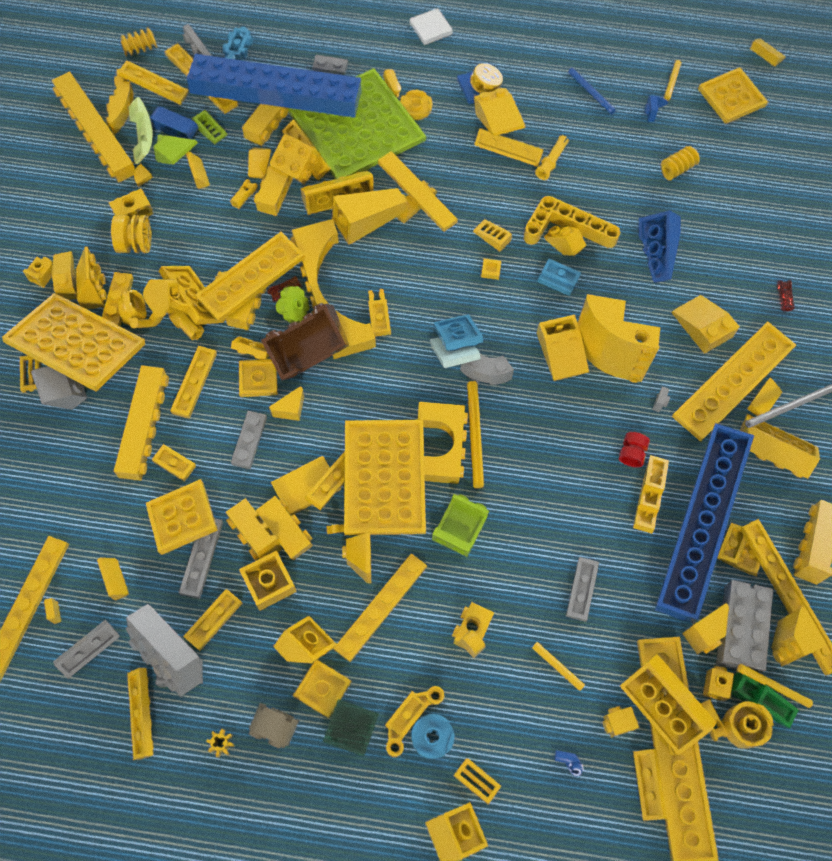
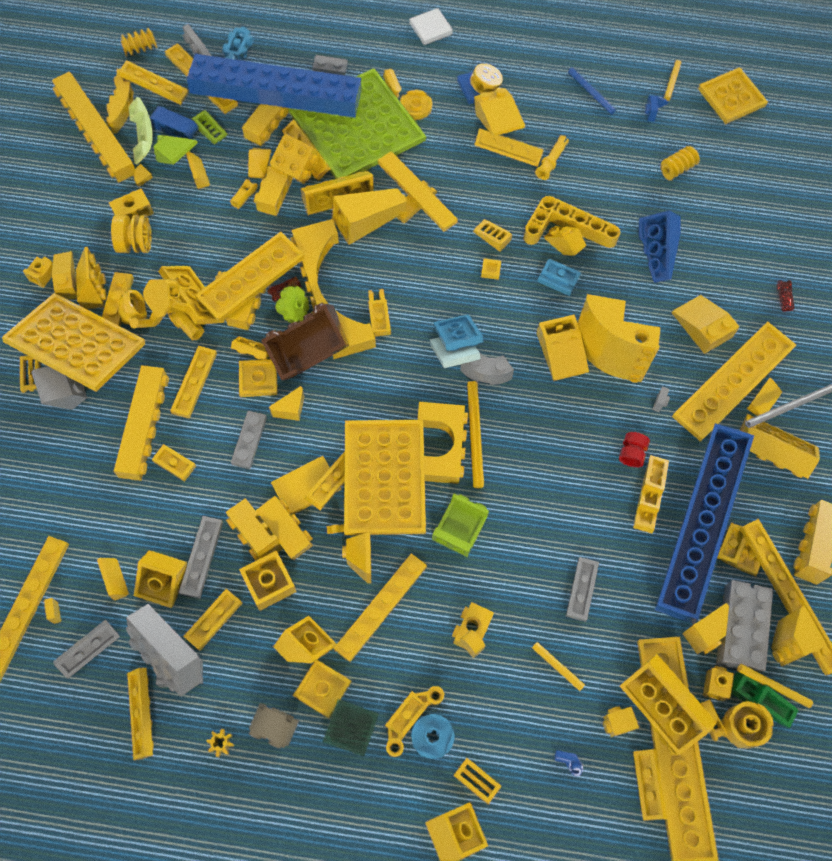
yellow plate [146,479,218,555] -> none
yellow slope [750,38,786,66] -> none
none -> yellow slope [134,550,187,608]

